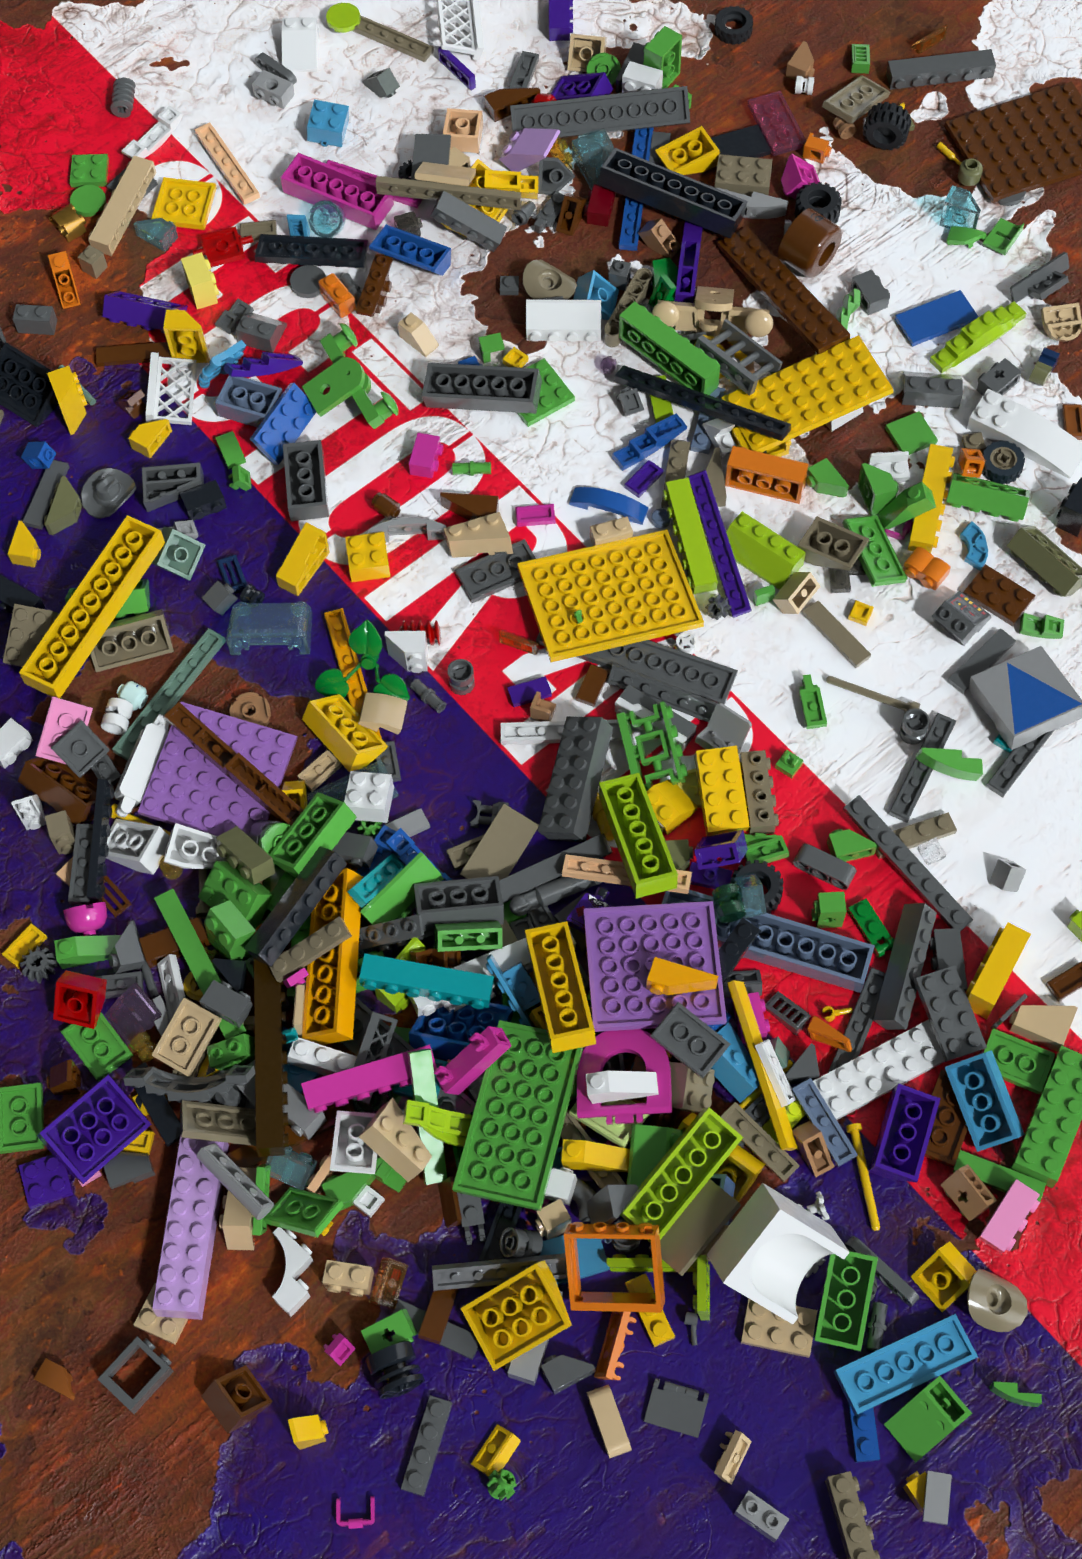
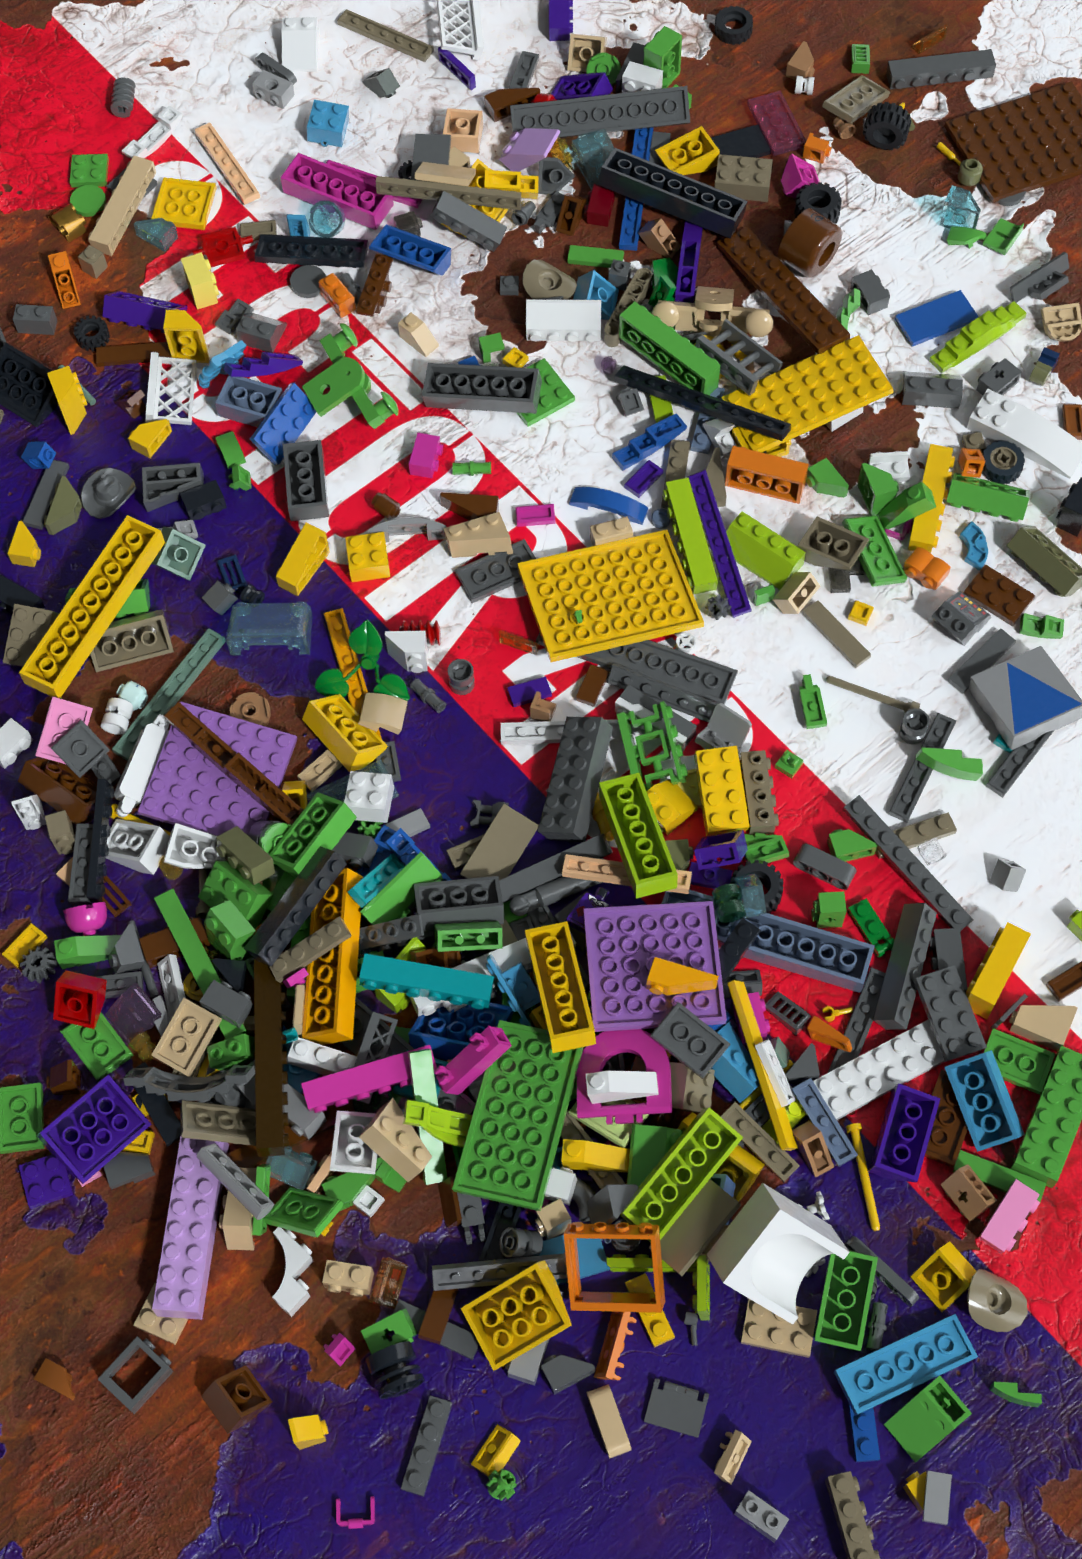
lime tile [326,3,361,33] -> none
light grey slope [716,188,788,219] -> none
bright green tile [885,411,938,455] -> none
none -> black tyre [74,315,110,352]
none -> bright green tile [568,245,624,268]

